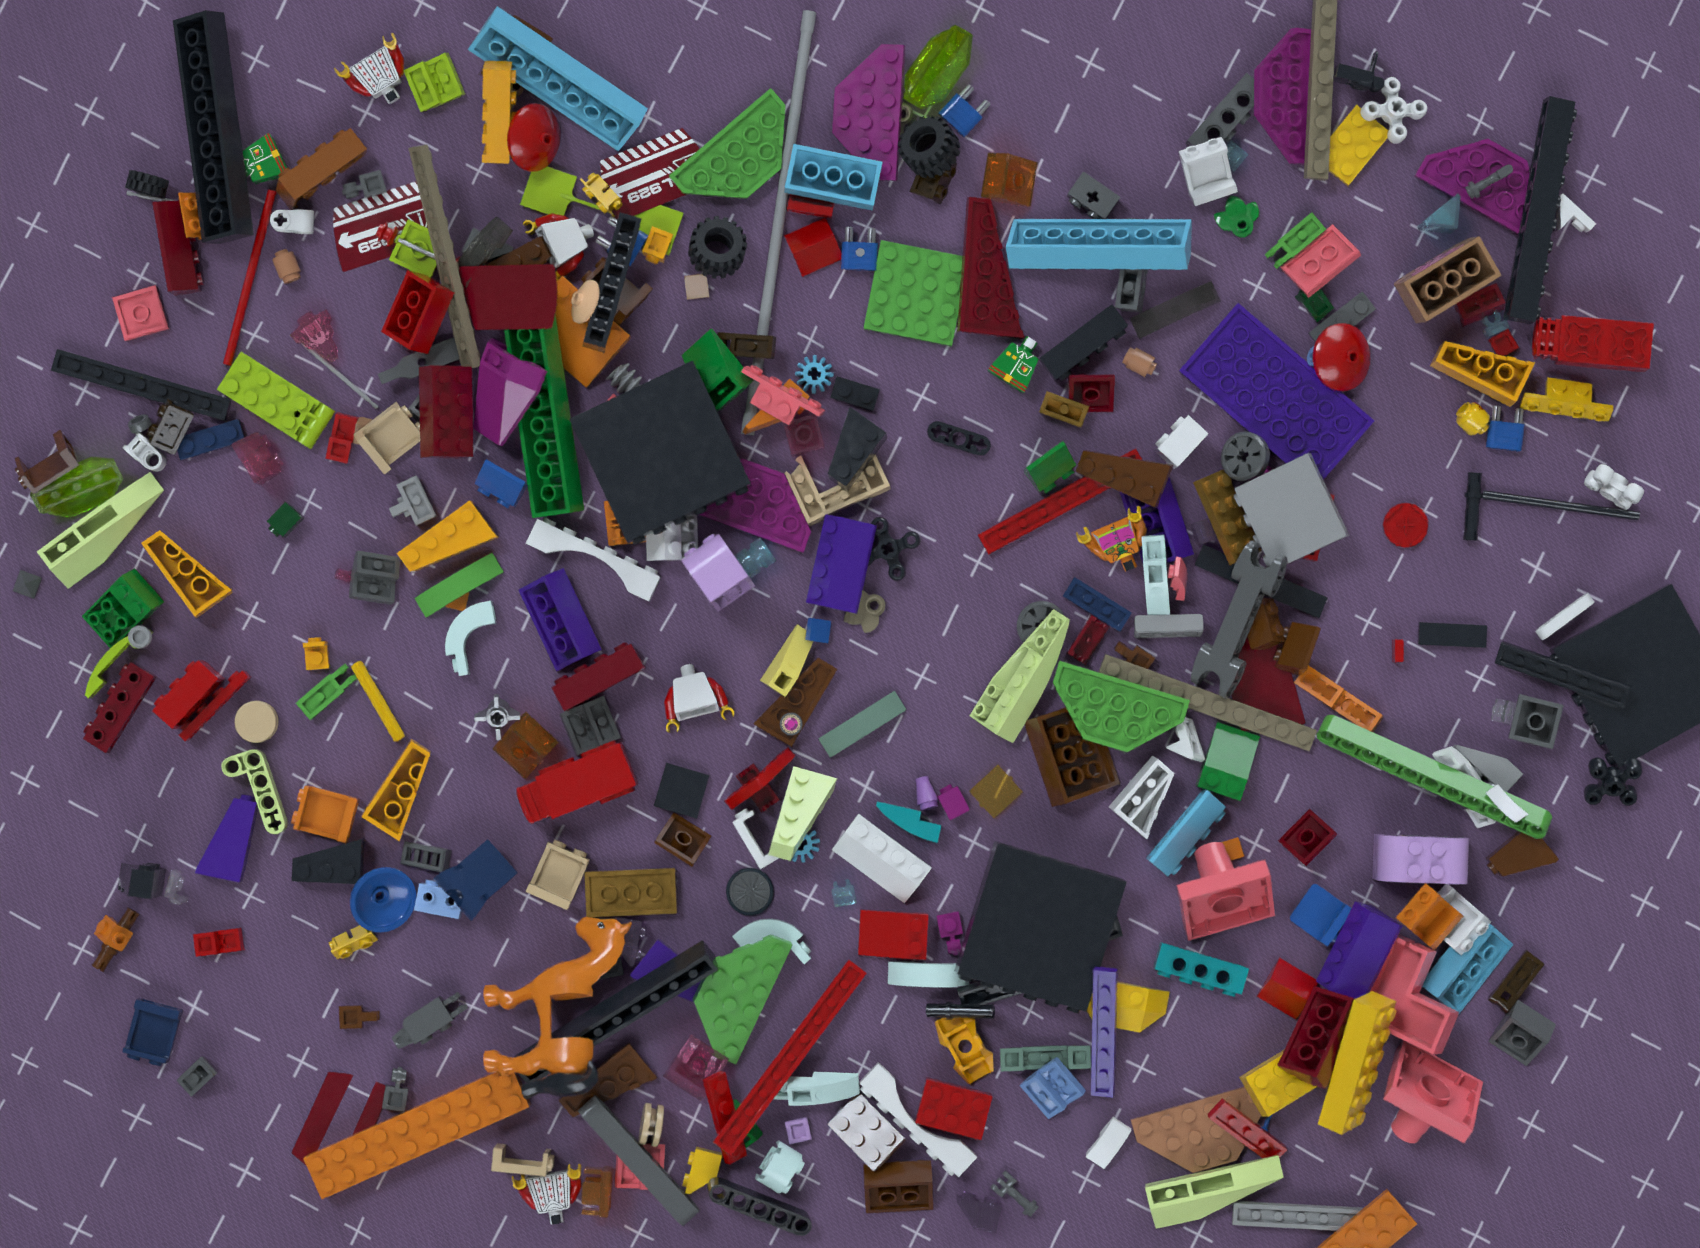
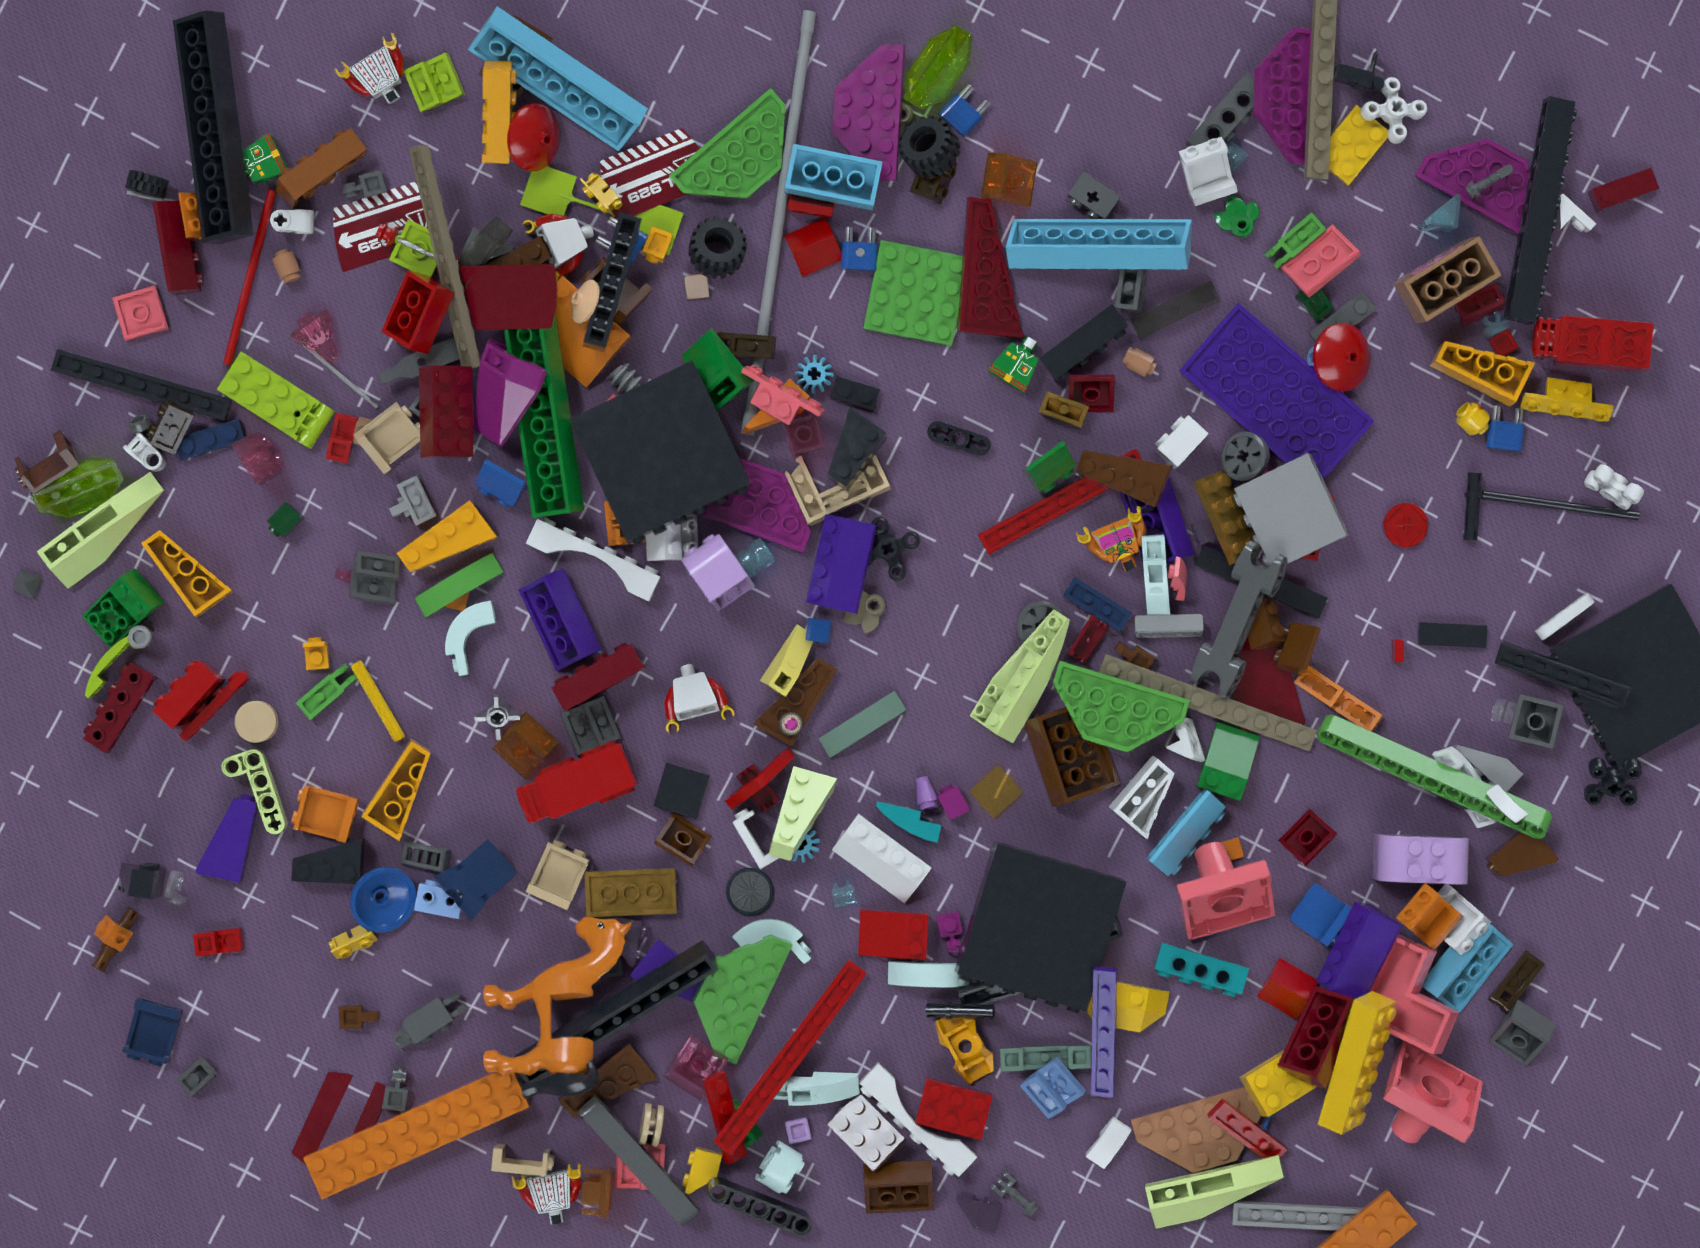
none -> dark red slope [1588,168,1659,213]

